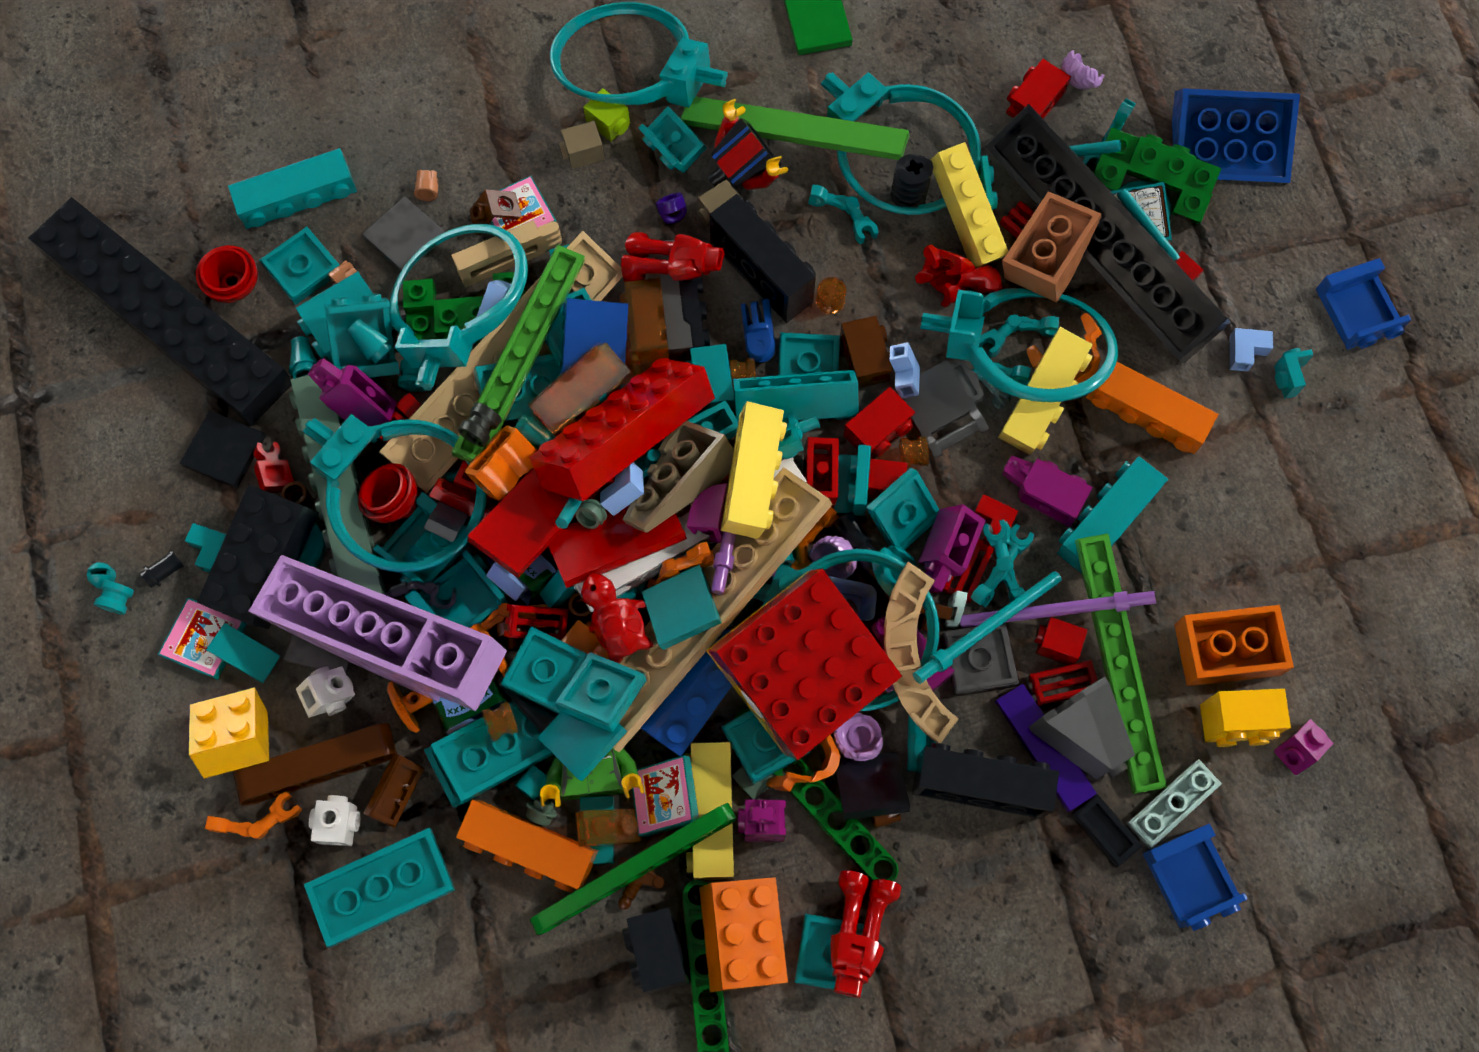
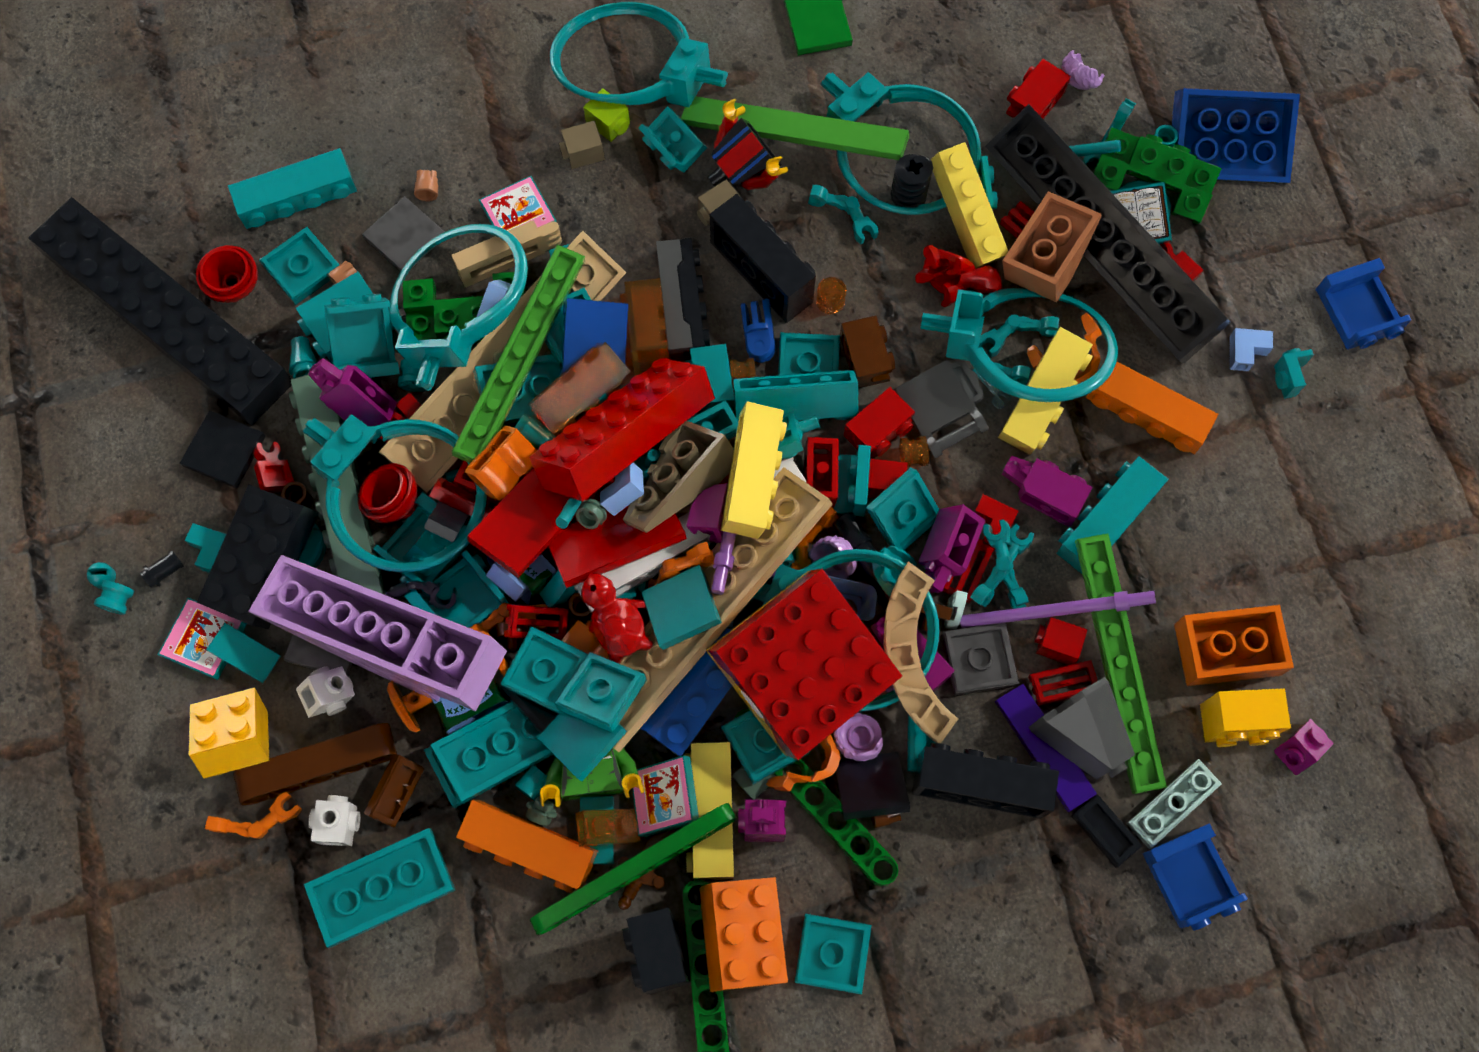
teal cone [346,318,393,364] -> none
pearl dark grey wheel [457,402,502,447] -> none
reddish brown bracket [469,189,521,235] -> none
clear orange wheel [482,702,518,742] -> none
red piece [621,232,724,287] -> none
dark purple tile [655,193,687,224] -> none
red piece [831,870,902,998] -> none
light blue piece [889,342,920,398] -> none
teal bar [913,571,1062,684] -> none
teal bar [1117,188,1181,262] -> none
none -> teal hose [1154,125,1178,147]

